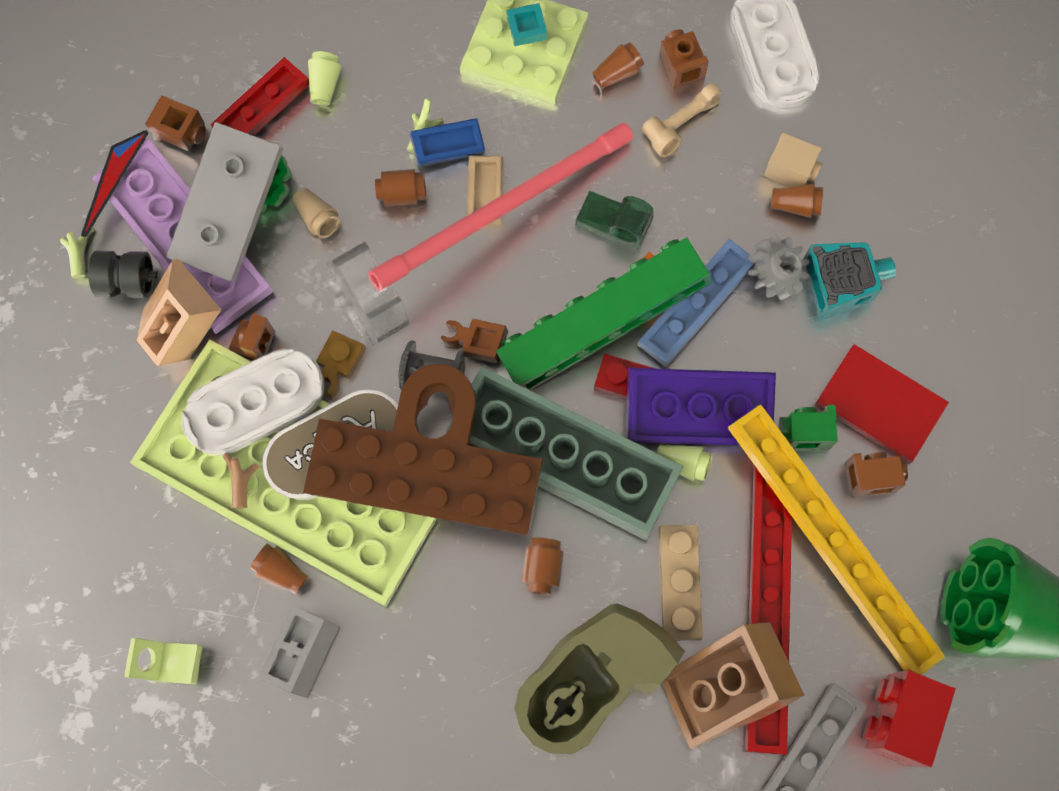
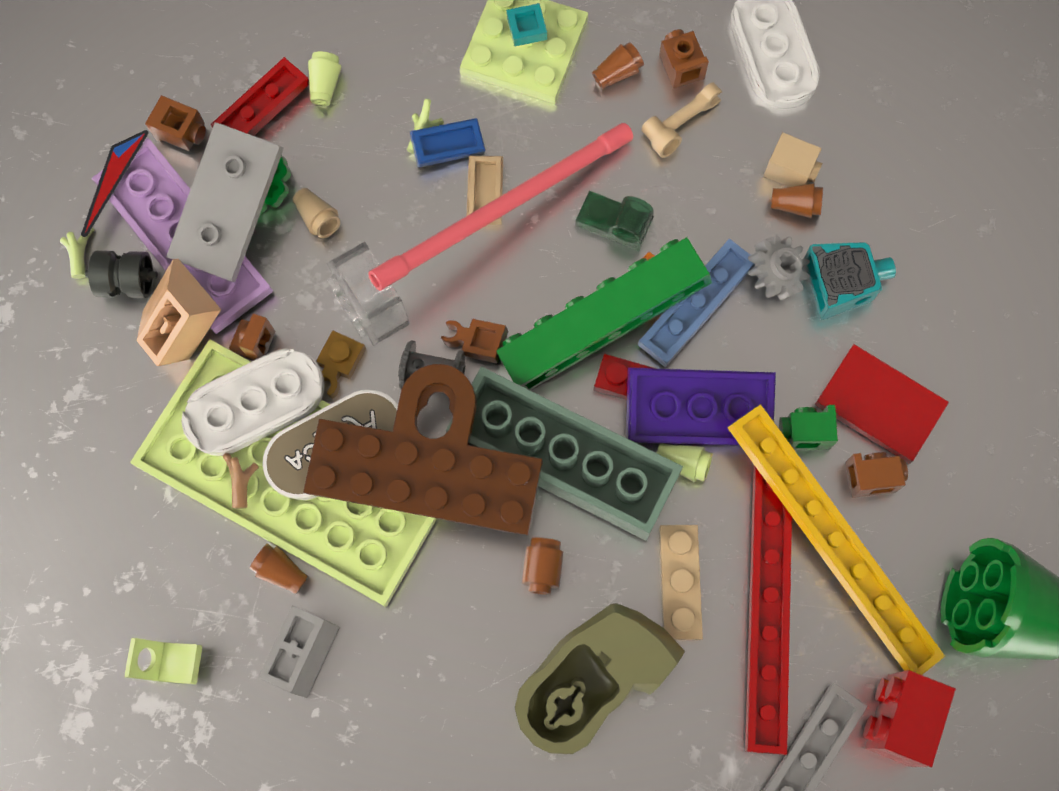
dark orange brick [375,169,426,207] -> none
medium nougat slope [662,622,805,749] -> none

